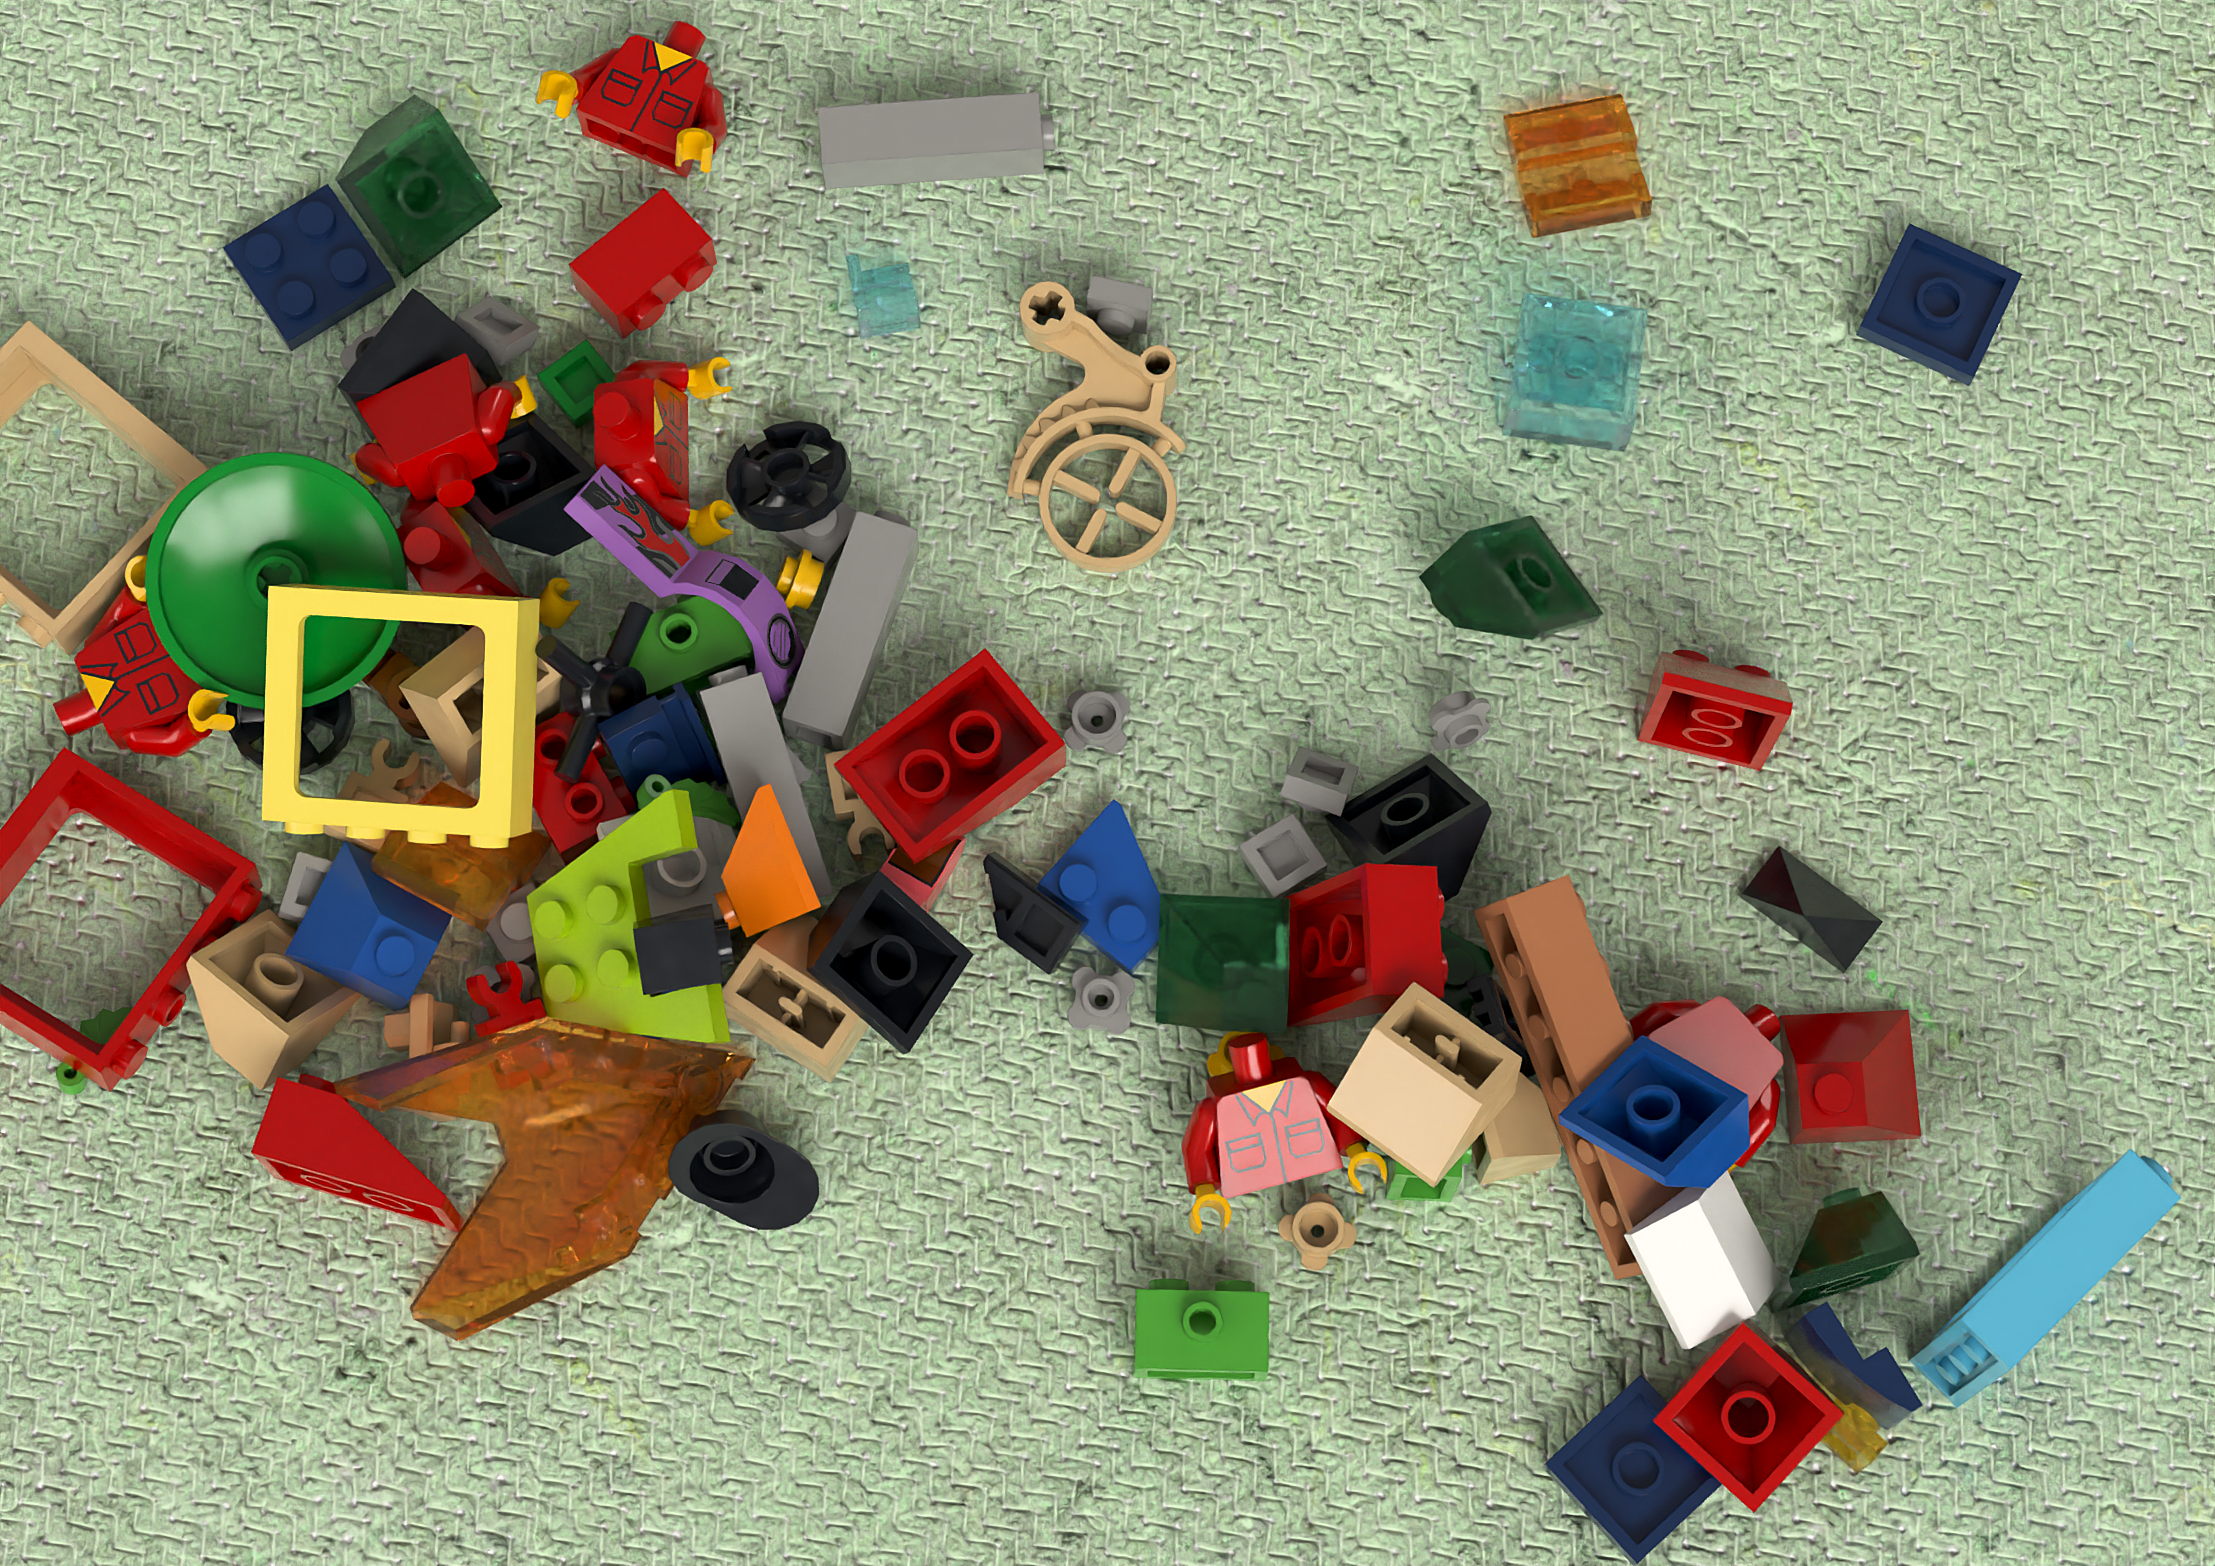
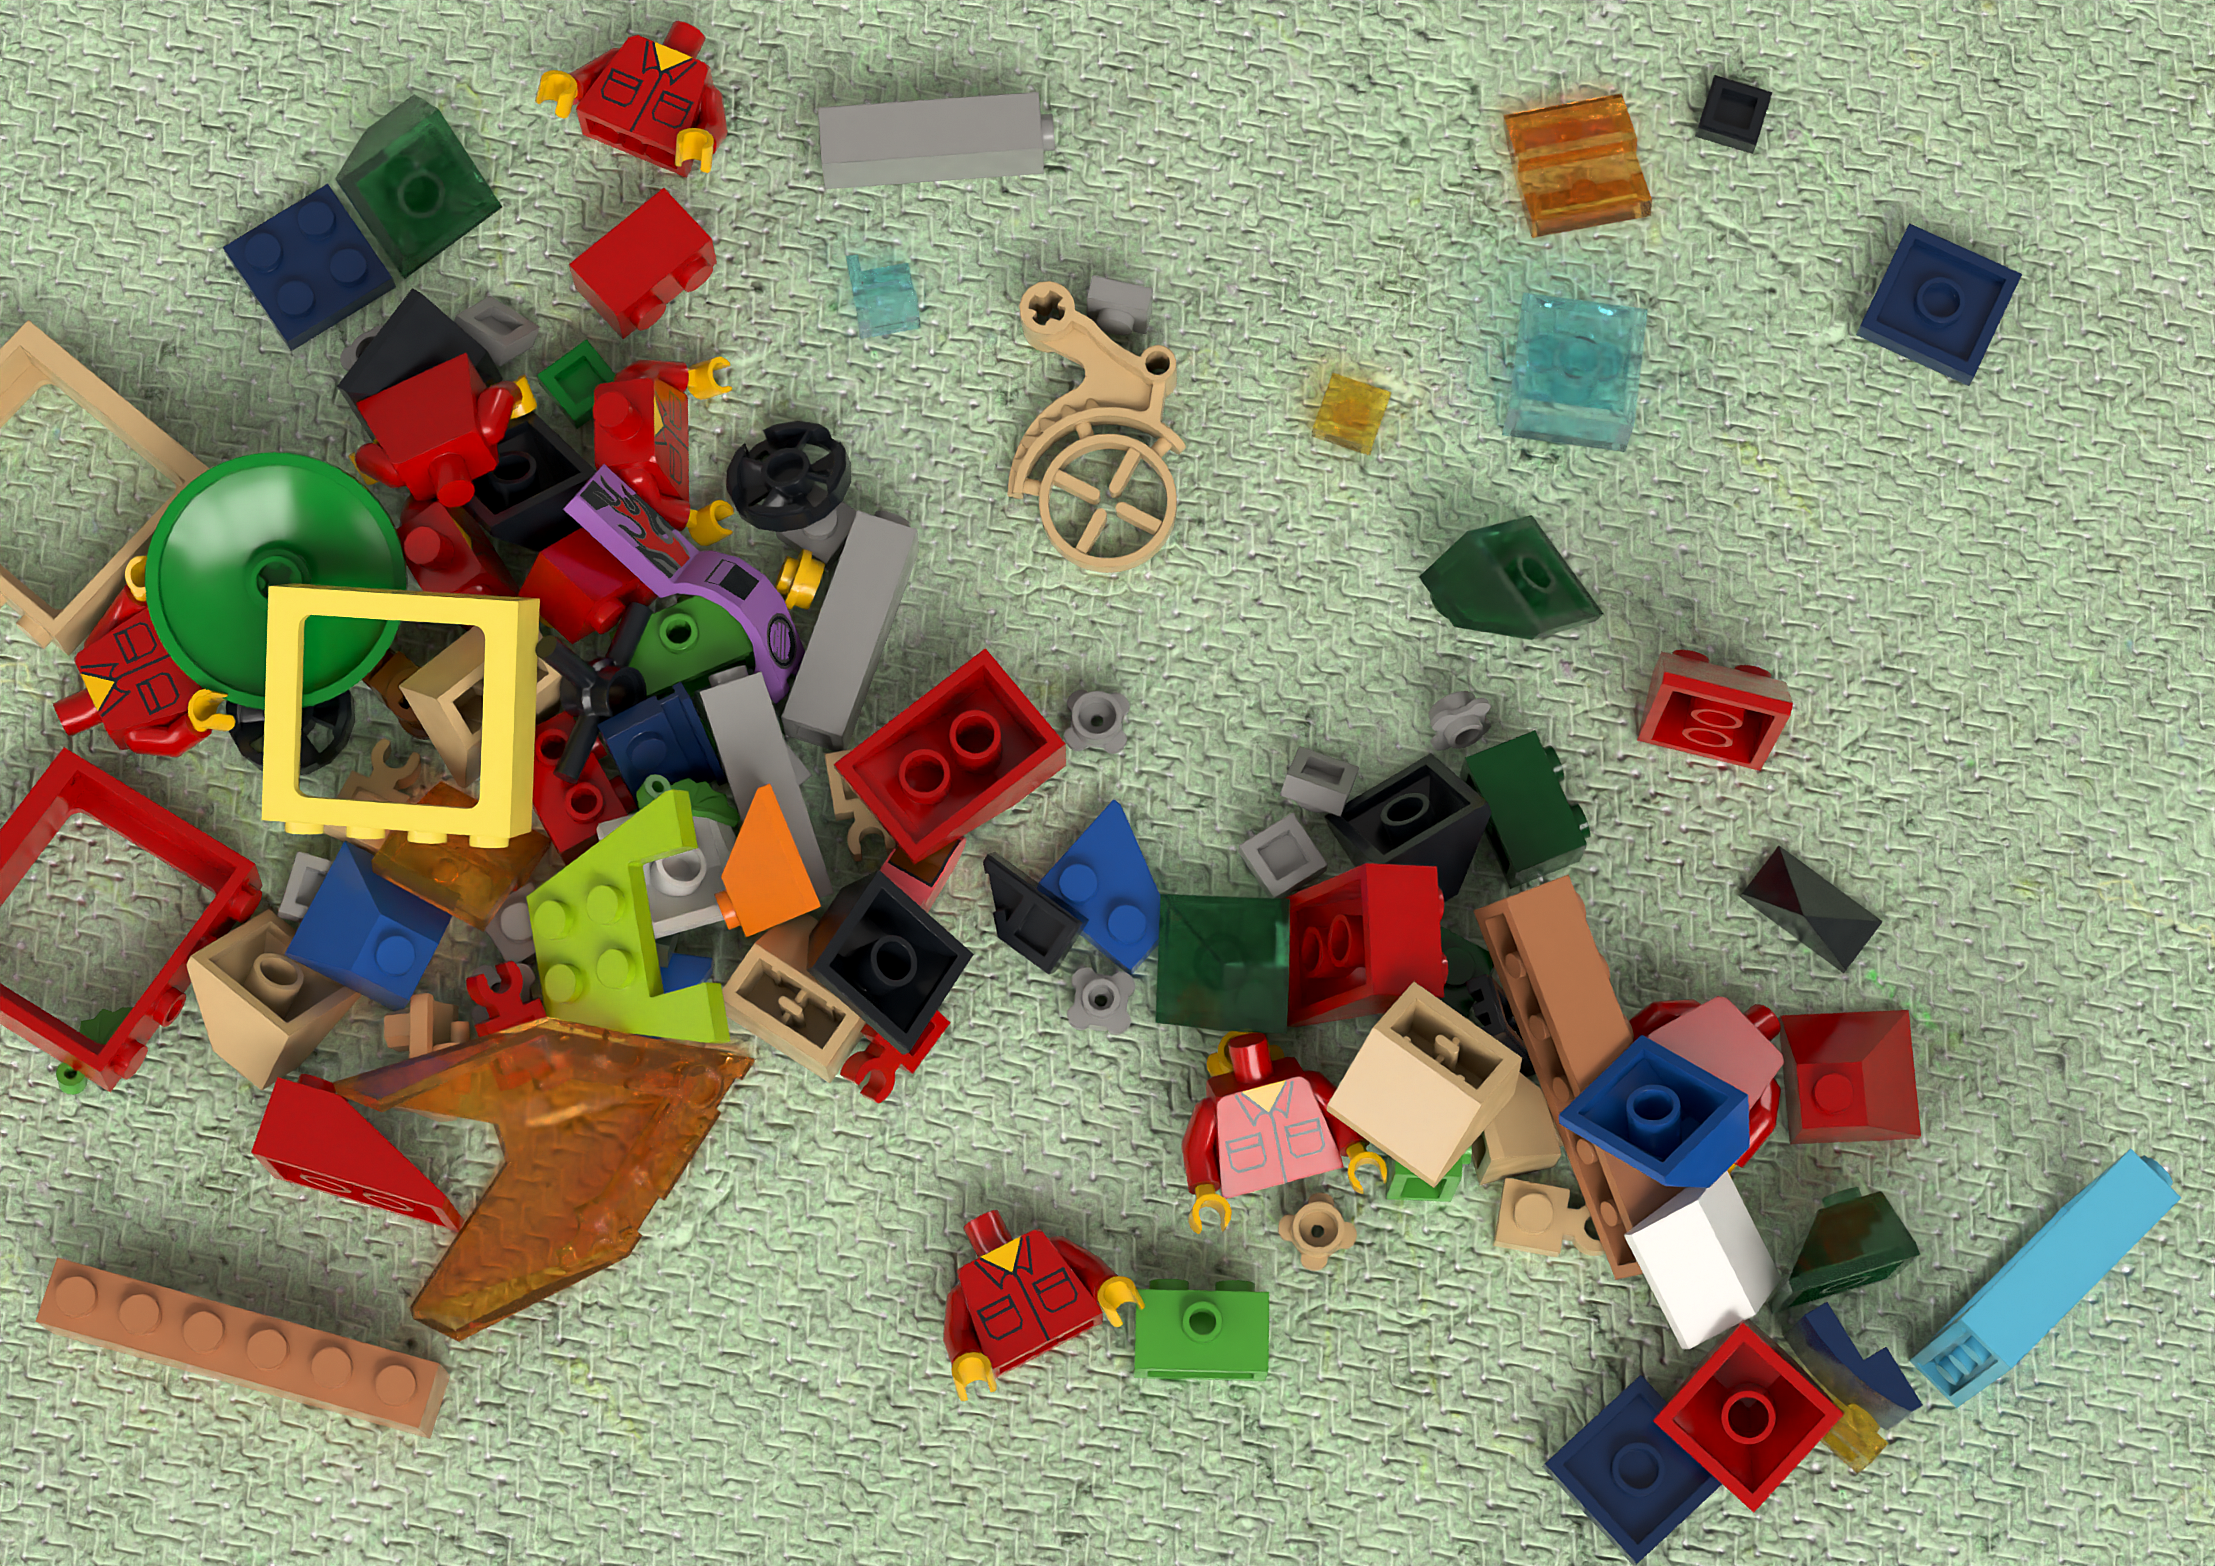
black slope [633,903,734,995] -> none
black piece [668,1109,819,1230] -> none
none -> nougat brick [35,1257,450,1439]
none -> red brick [518,527,658,645]
none -> red plate [840,1010,951,1104]
none -> red torso [943,1209,1145,1401]
none -> clear yellow plate [1312,373,1392,456]
none -> dark green brick [1459,730,1590,889]
none -> tan plate [1493,1178,1605,1257]
none -> black tile [1695,75,1773,154]

